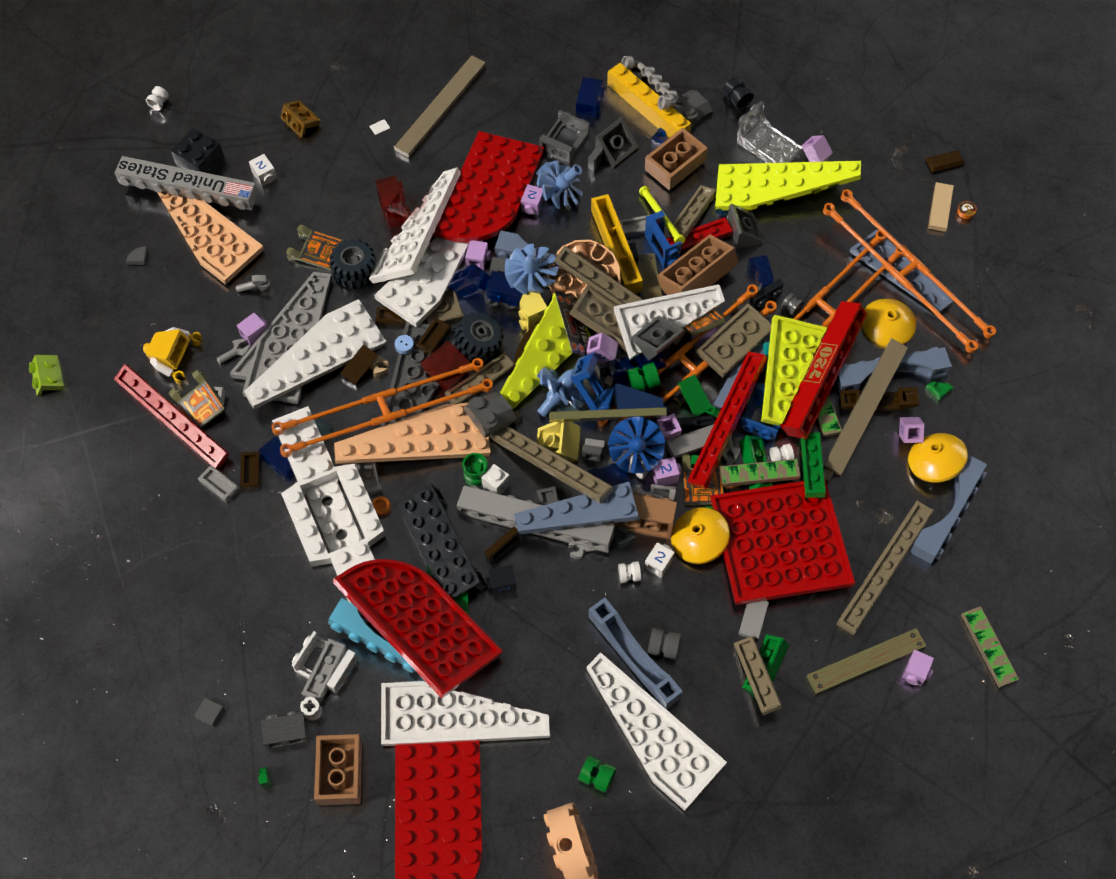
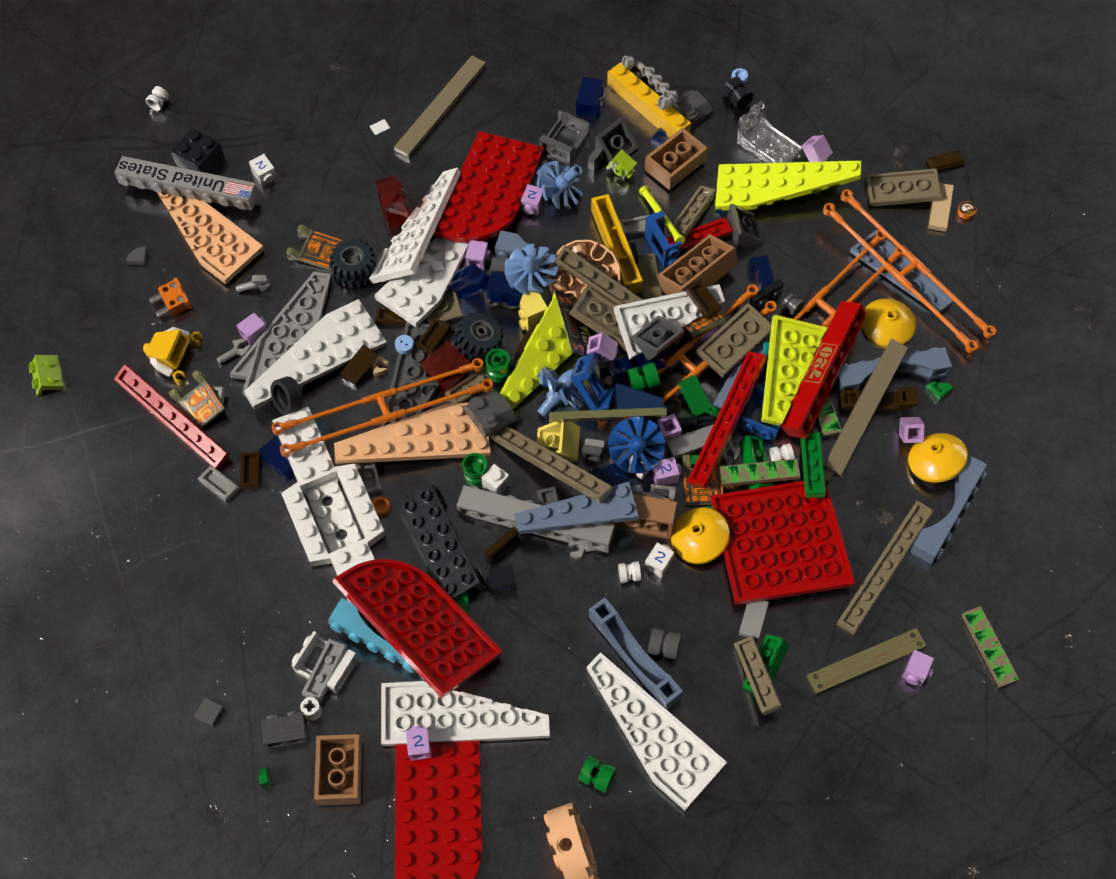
pearl gold bracket [281,100,321,137] -> none
none -> orange piece [149,278,192,317]
none -> black tyre [270,376,303,415]
none -> lavender brick [406,726,431,761]
none -> green wheel [485,349,511,383]
none -> lime brick [606,149,637,179]
none -> dark brown tile [685,279,722,319]
none -> light blue tile [731,68,749,84]
none -> dark tan tile [865,169,942,207]

